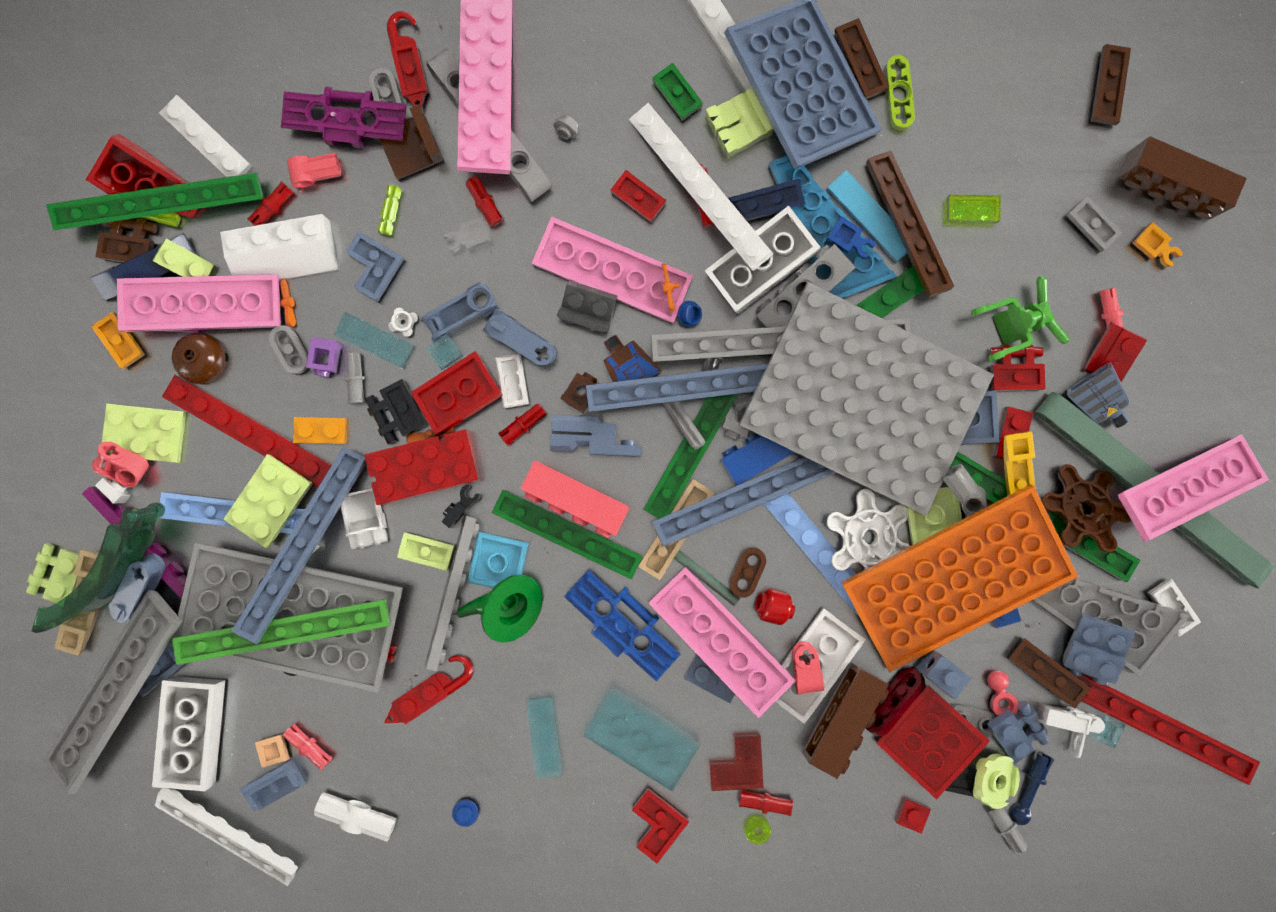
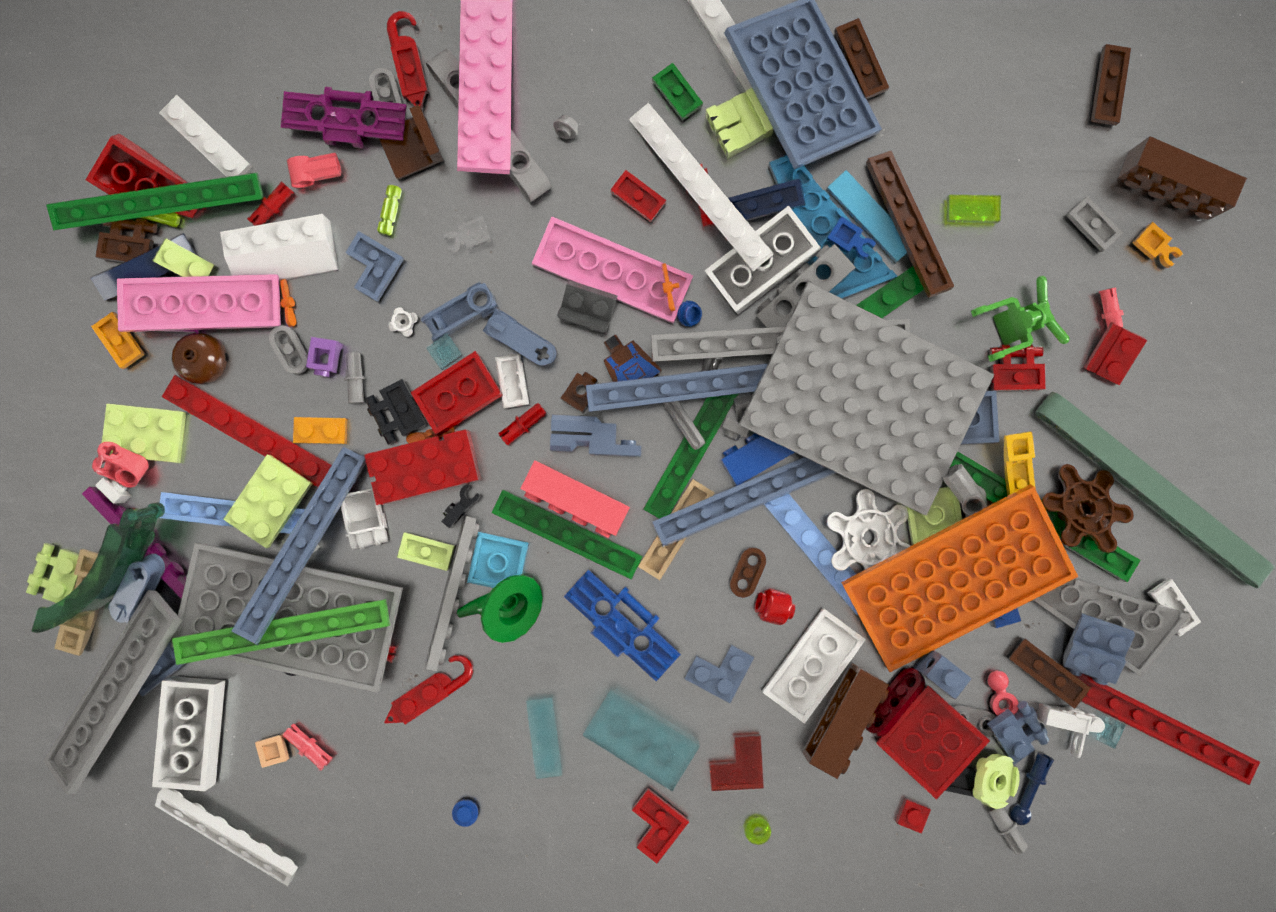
sand blue hinge [239,758,306,811] -> none
white piece [314,792,397,842] -> none
clear light blue tile [333,312,415,369] -> none
red axle [466,176,504,227] -> none
bright pink plate [648,567,796,718] -> none
sand green bar [674,550,740,606] -> none
red pin [739,790,793,817] -> none
coral piece [792,641,824,695] -> none
lime beam [884,55,915,131] -> none
red plate [993,406,1033,459] -> none
torso [1067,362,1130,428] -> none
bright pink plate [1118,435,1269,542] -> none

